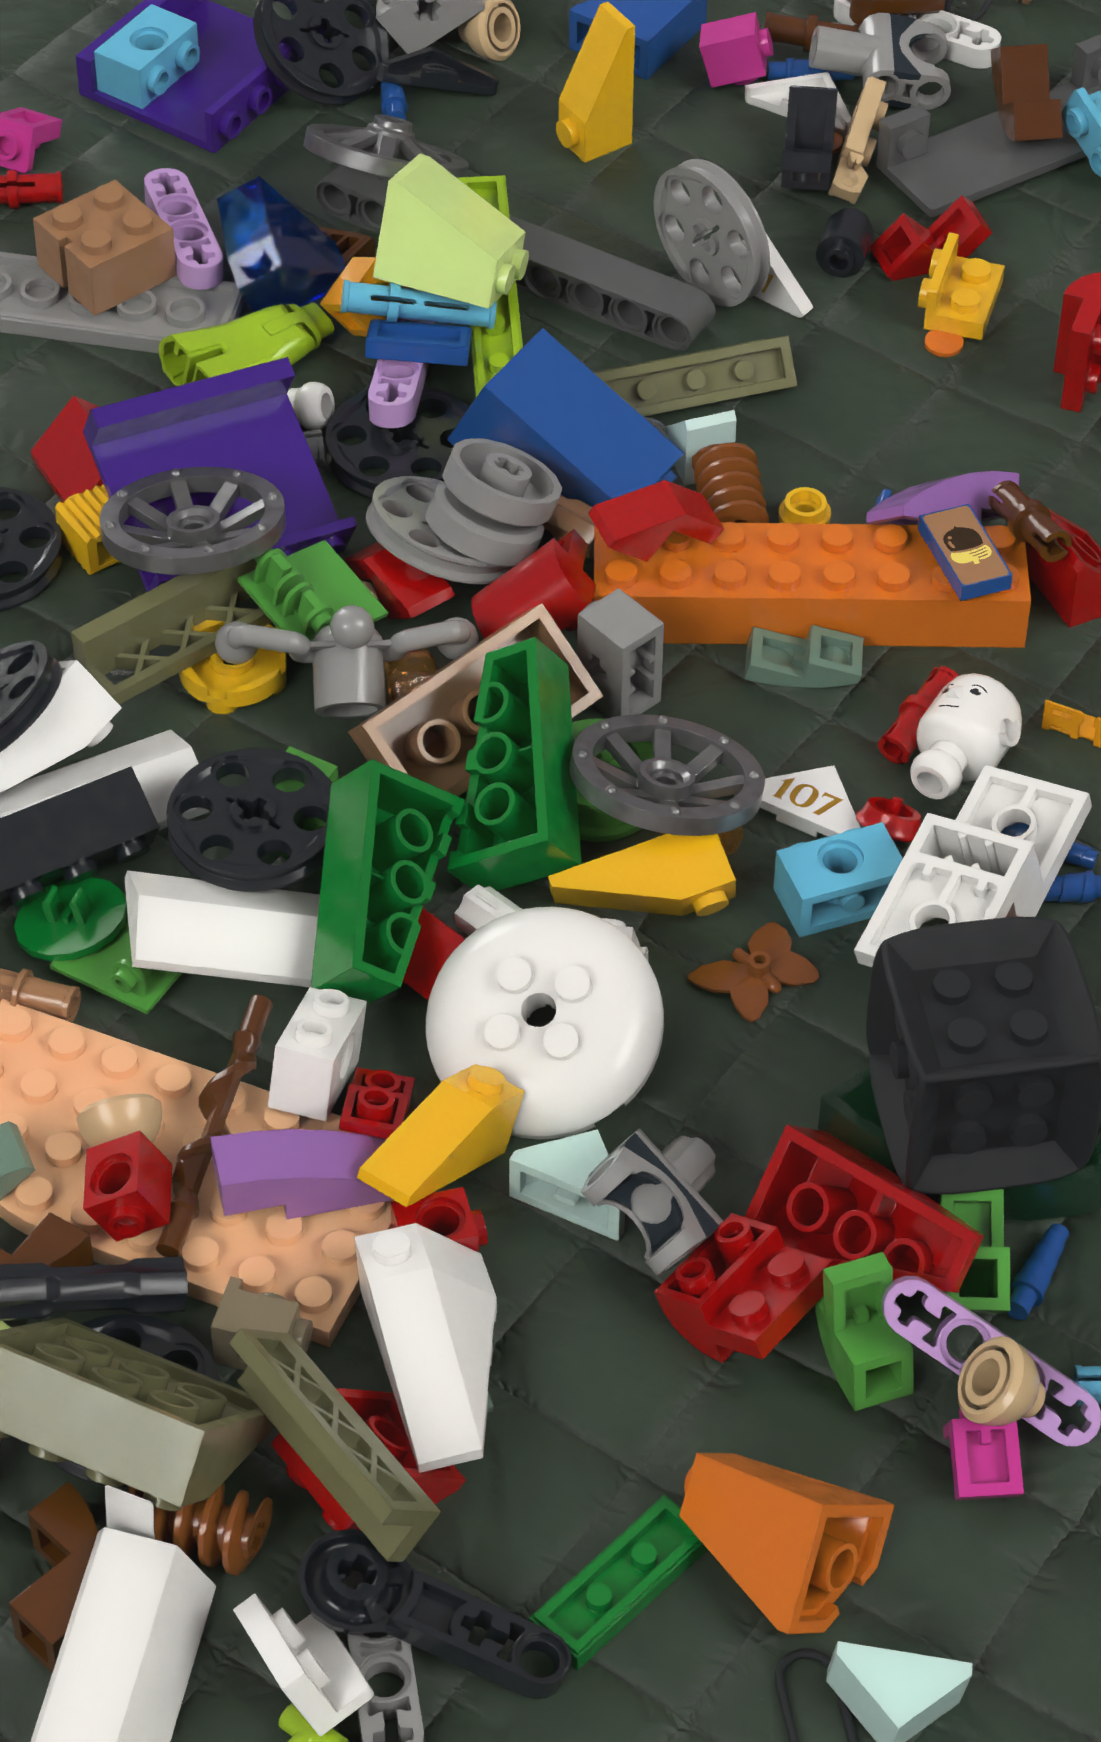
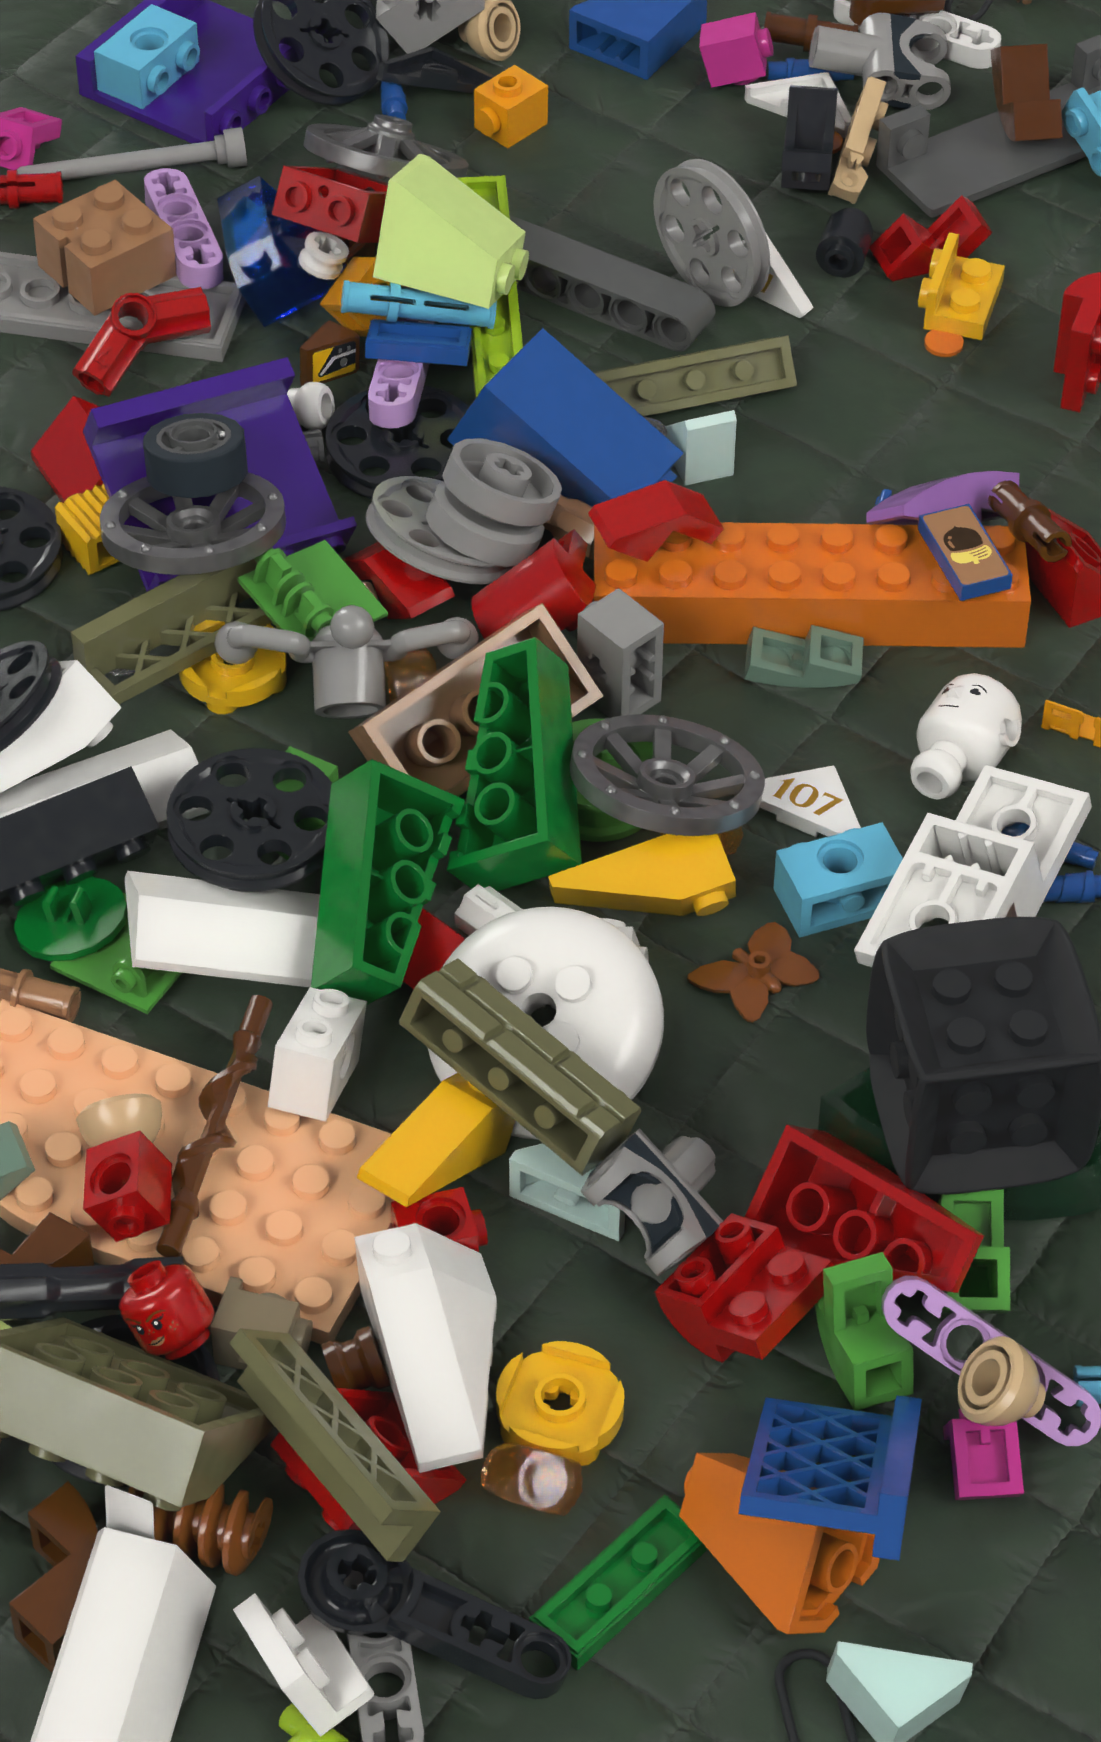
lime piece [159,302,334,386] -> none
medium lavender slope [210,1129,393,1220] -> none
red slope [339,1067,415,1139] -> none
yellow slope [556,1,635,163] -> none
dark orange piece [692,442,769,523] -> none
yellow plate [778,487,831,524] -> none
red hat [855,796,921,842] -> none
red pin [878,666,959,764] -> none
blue animal [1007,1223,1069,1320] -> none
none -> light grey piece [17,127,247,181]
none -> red piece [72,287,211,397]
none -> red head [119,1260,215,1360]
none -> black wheel [143,413,248,498]
none -> red window [272,165,388,243]
none -> white bush [298,231,349,280]
none -> slope [300,320,360,386]
none -> reddish brown wheel [321,1325,391,1390]
none -> olive brick [399,958,641,1176]
none -> light orange brick [474,65,548,149]
none -> clear orange hair [480,1442,583,1516]
none -> yellow plate [496,1341,624,1466]
none -> blue fence [739,1395,922,1561]

